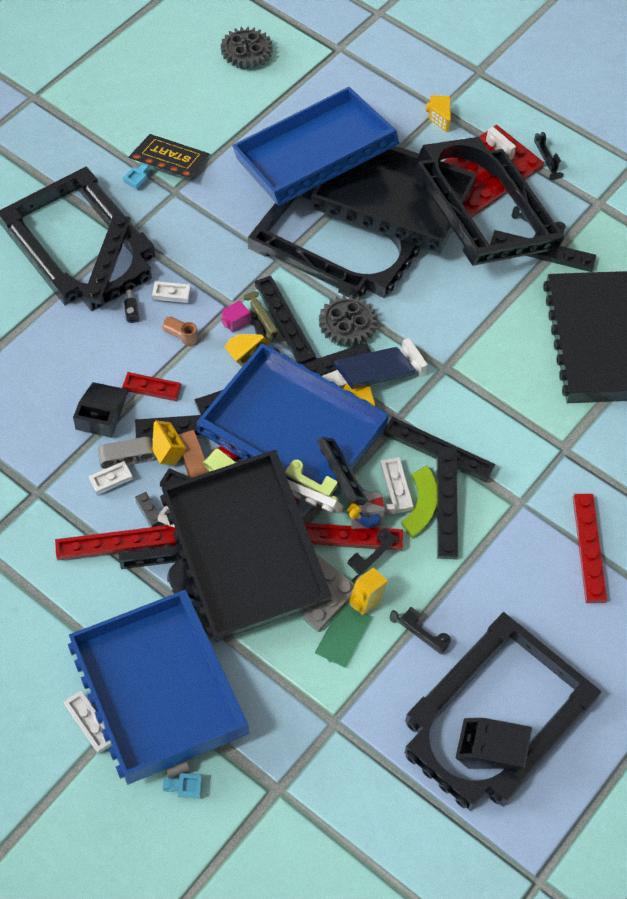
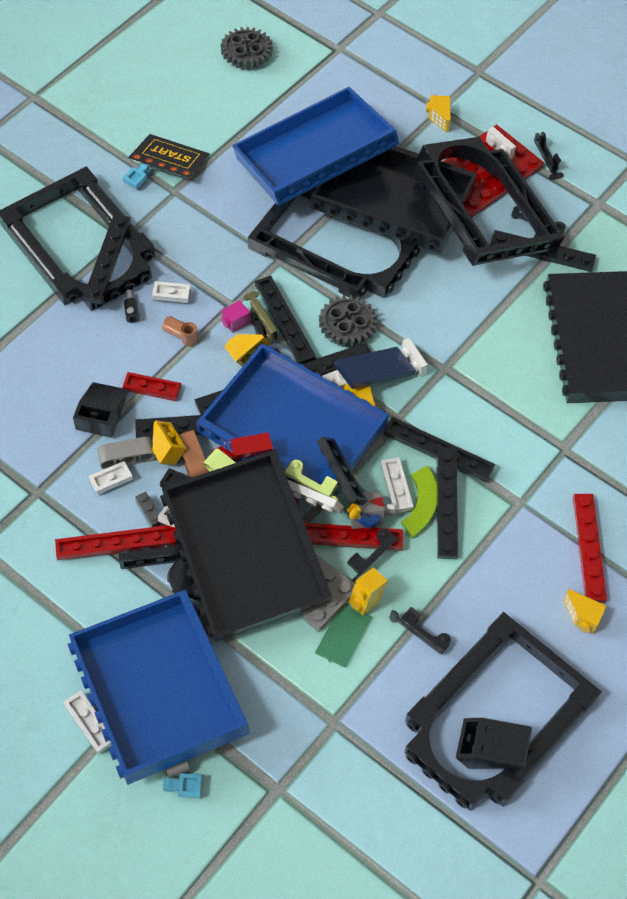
none -> red tile [230,432,273,459]
none -> yellow slope [564,589,606,634]

